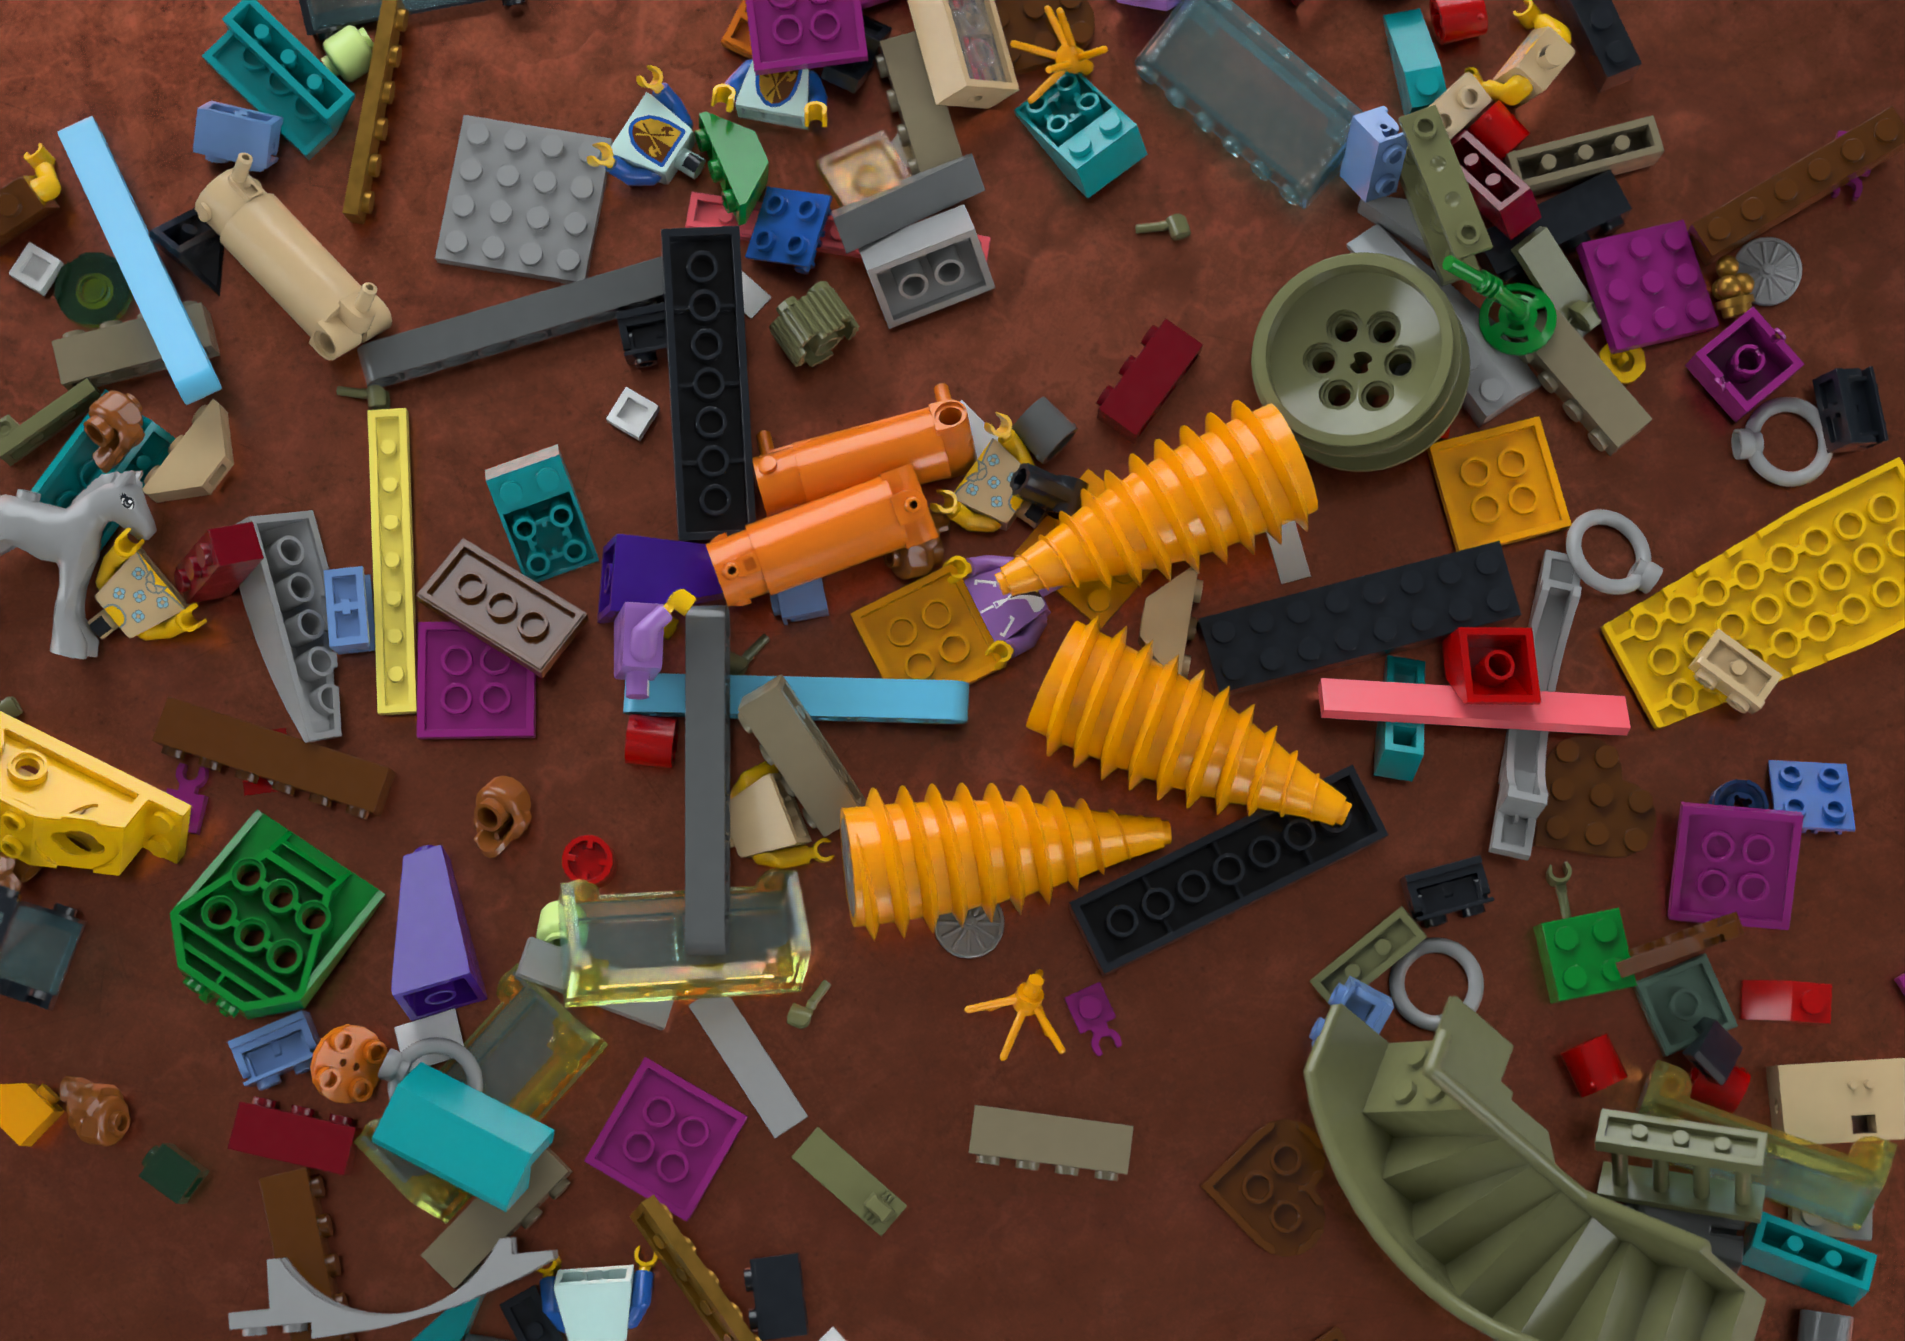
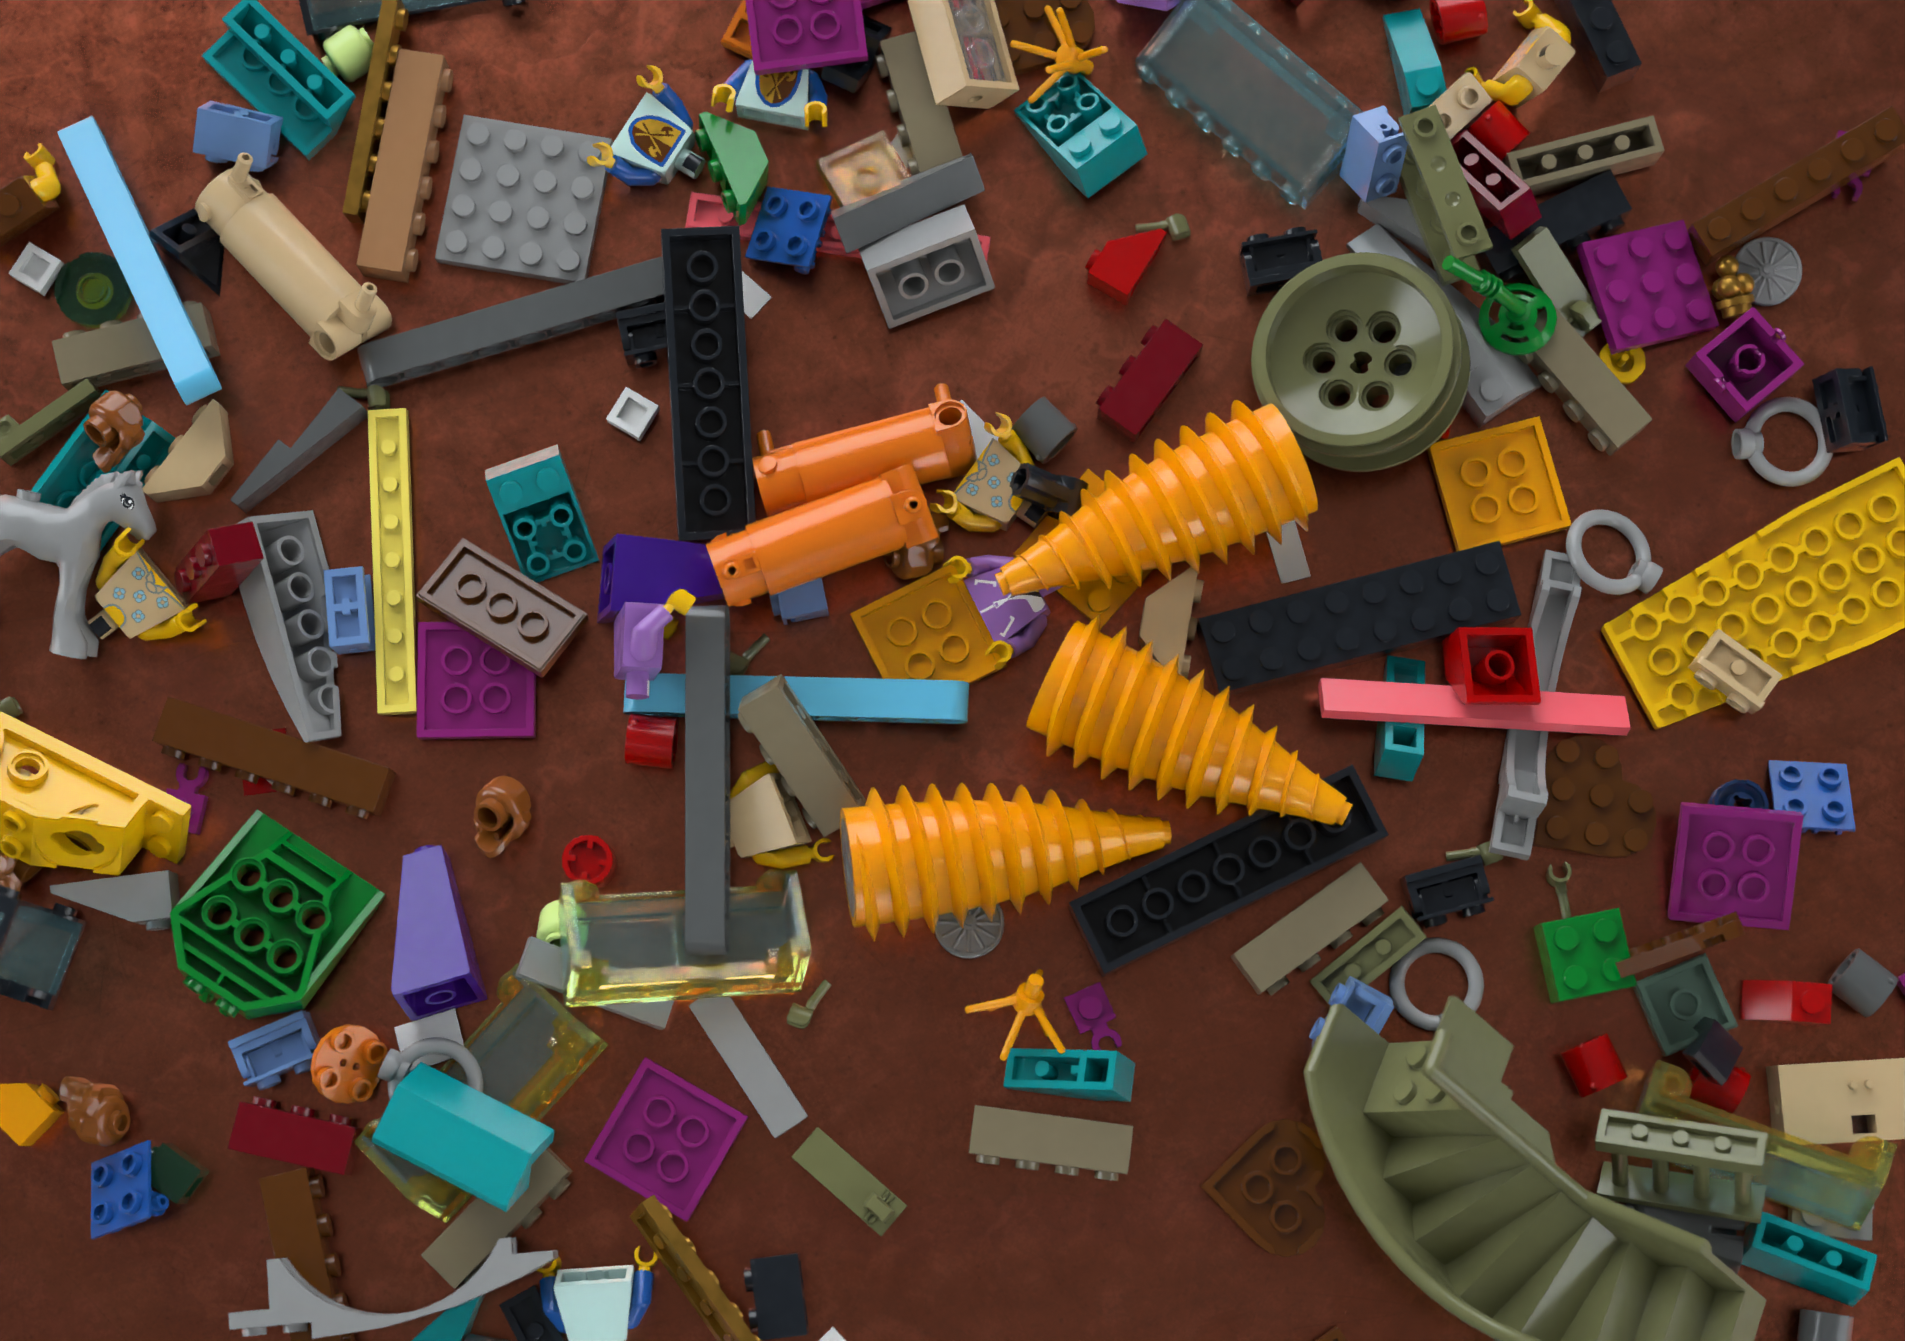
olive brick [769,281,860,367] -> none
none -> light grey slope [50,870,180,931]
none -> blue hinge [91,1140,169,1239]
none -> dark grey slope [230,388,368,513]
none -> medium nougat brick [356,48,453,283]
none -> teal slope [1003,1048,1135,1102]
none -> red slope [1085,228,1167,306]
none -> dark tan brick [1230,862,1389,995]
none -> black hinge [1238,227,1322,297]
none -> olive hand [1445,841,1503,867]
none -> dark grey piece [1828,948,1898,1018]

